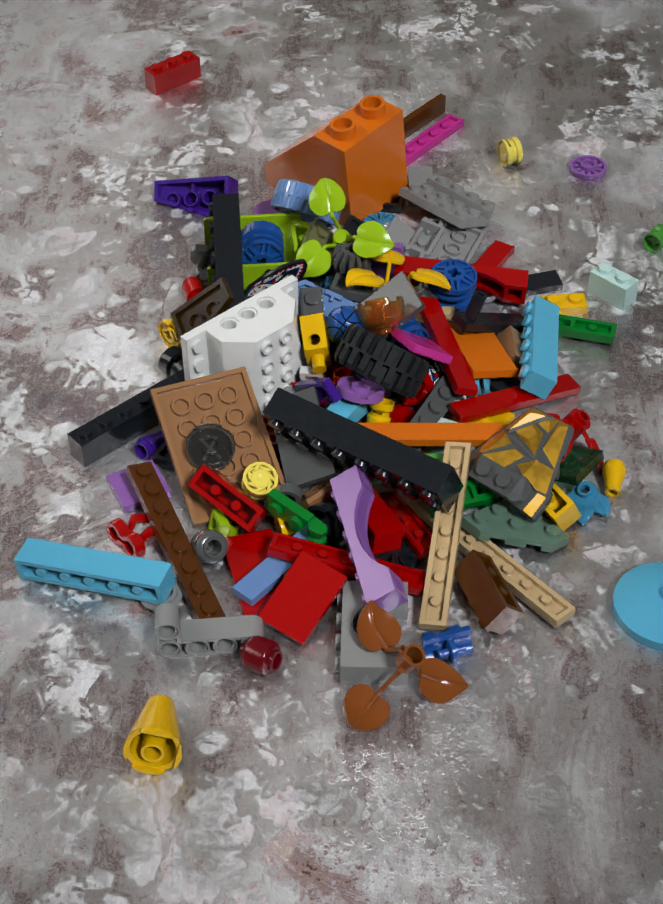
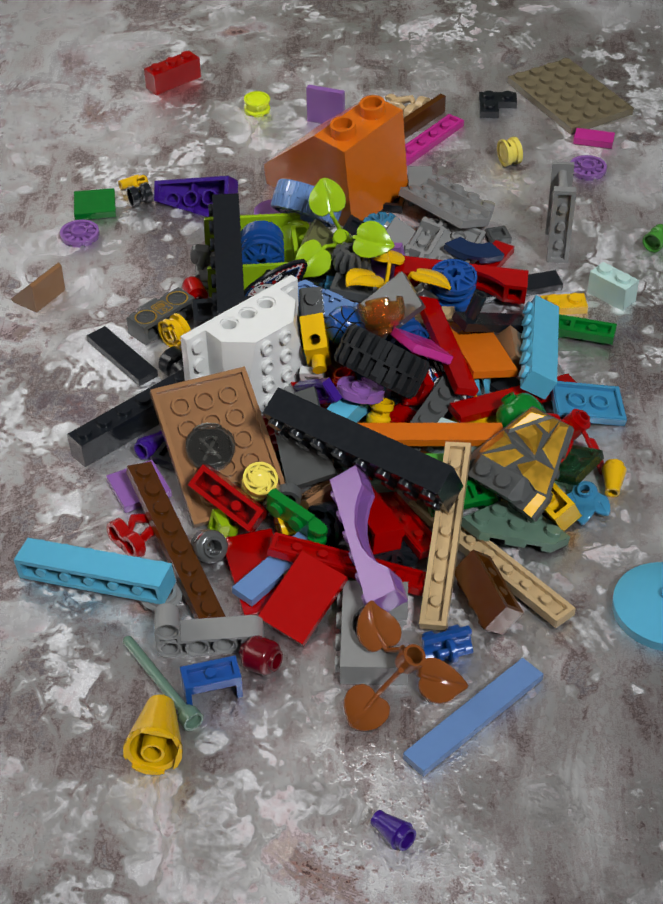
dark brown wing [170,278,234,340] -> none
none -> medium nougat slope [11,262,65,313]
none -> medium lavender wheel [60,220,100,248]
none -> green tile [74,188,116,220]
none -> black tile [86,326,158,386]
none -> yellow arm [118,175,148,190]
none -> sand green piece [123,636,204,731]
none -> black wheel [127,182,153,207]
none -> dark grey piece [127,287,195,345]
none -> blue panel [180,655,243,706]
none -> neon yellow wheel [244,91,270,117]
none -> medium lavender tile [306,85,345,124]
none -> dark purple cone [370,810,416,851]
none -> tan piece [385,93,431,118]
none -> medium blue tile [403,658,543,777]
none -> dark blue tile [444,237,504,264]
none -> black plate [479,91,517,118]
none -> dark grey tile [485,226,512,244]
none -> green cylinder [496,392,546,428]
none -> dark tan plate [507,58,634,135]
none -> light grey fence [545,162,577,263]
none -> dark azure tile [550,381,627,426]
none -> dark pink tile [573,128,615,149]

